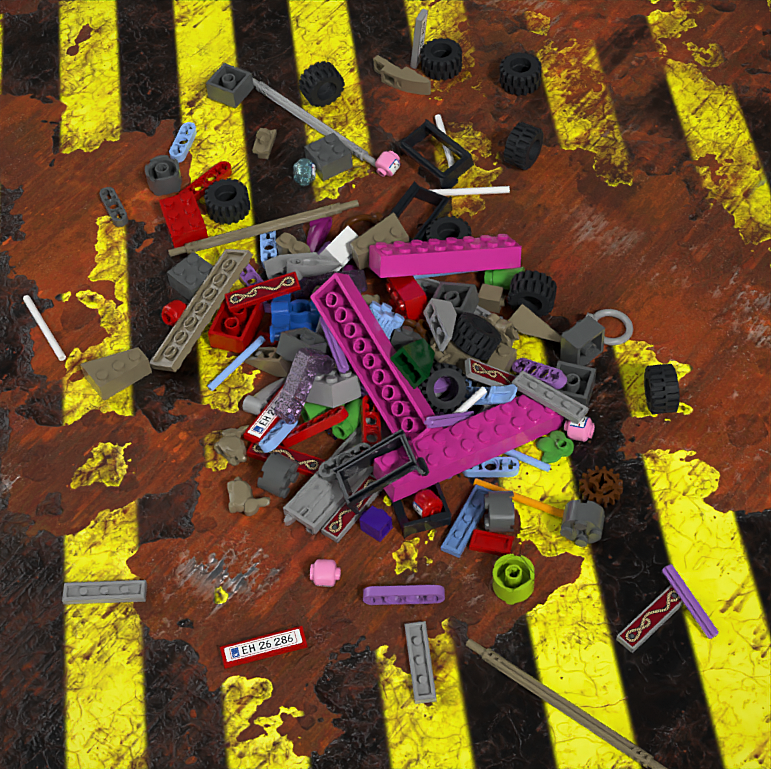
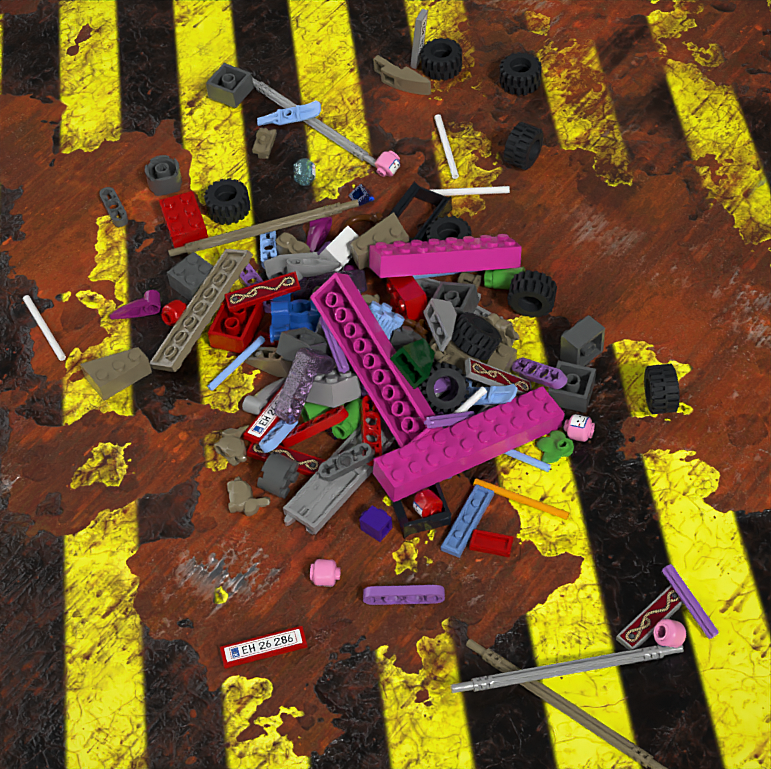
light grey tile [62,580,147,604] -> none
light blue beam [169,122,197,163] -> none
red beam [178,161,232,201] -> none
black tyre [299,61,345,107] -> none
dark grey brick [304,133,353,181] -> none
tile [321,473,383,543] -> none
black piece [333,429,429,515] -> none
black piece [395,119,474,189] -> none
light grey tile [405,621,437,704] -> none
light blue beam [462,457,519,477] -> none
dark tan brick [478,283,507,313] -> none
dark grey brick [484,491,515,532] -> none
lime brick [492,554,535,605] -> none
dark tan slope [508,304,561,343] -> none
light grey tile [512,370,589,424] -> none
dark grey brick [560,500,605,547] -> none
reddish brown gear [579,466,623,507] -> none
light grey piece [586,309,633,346] -> none
none -> magenta piece [109,290,161,319]
none -> light blue piece [257,101,321,126]
none -> clear blue slope [349,184,374,206]
none -> light grey axle [450,645,683,693]
none -> dark tan bush [458,271,482,289]
none -> bright pink head [654,619,686,648]

